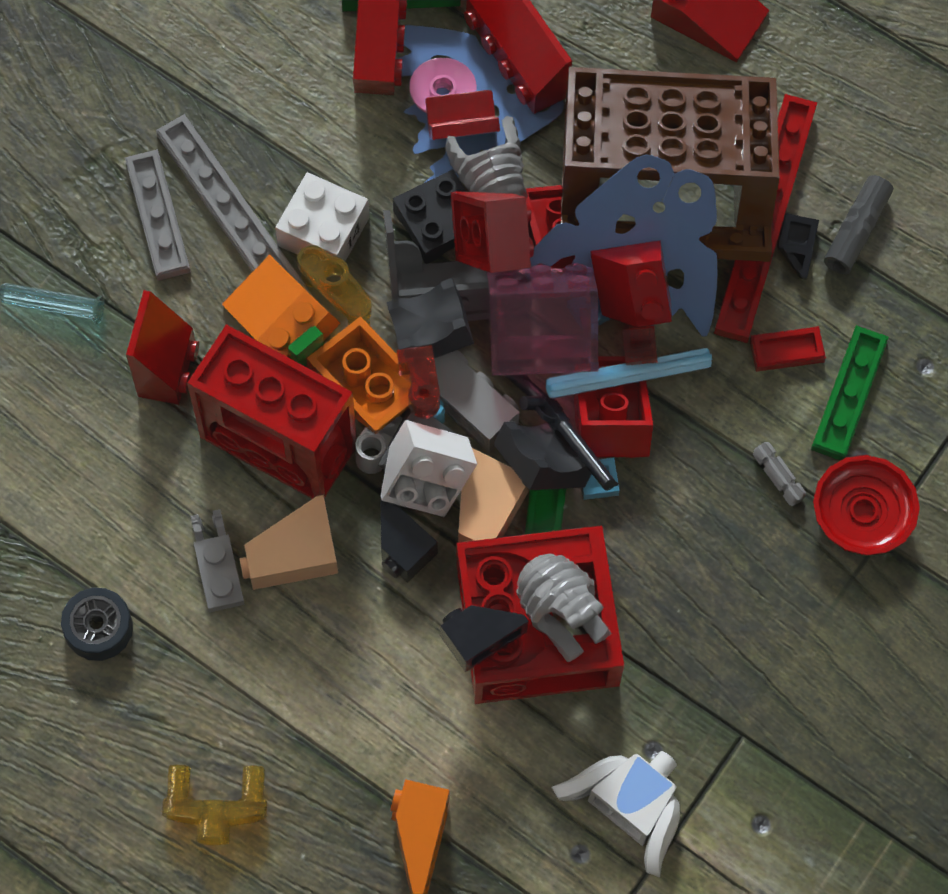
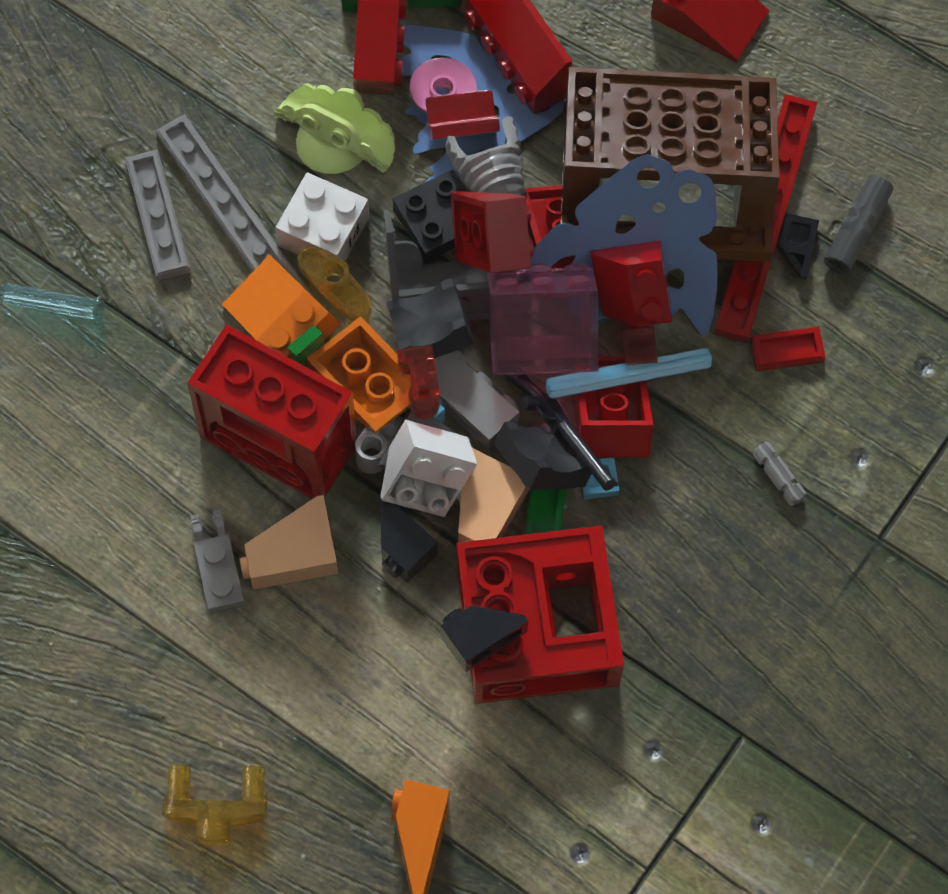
wheel [61,588,133,661] -> none
red slope [126,290,199,405] -> none
light grey hair [516,554,612,662] -> none
white torso [551,751,680,877] -> none
green tile [811,325,889,461] -> none
red hat [813,455,920,556] -> none
none -> yellowish green piece [274,83,396,174]

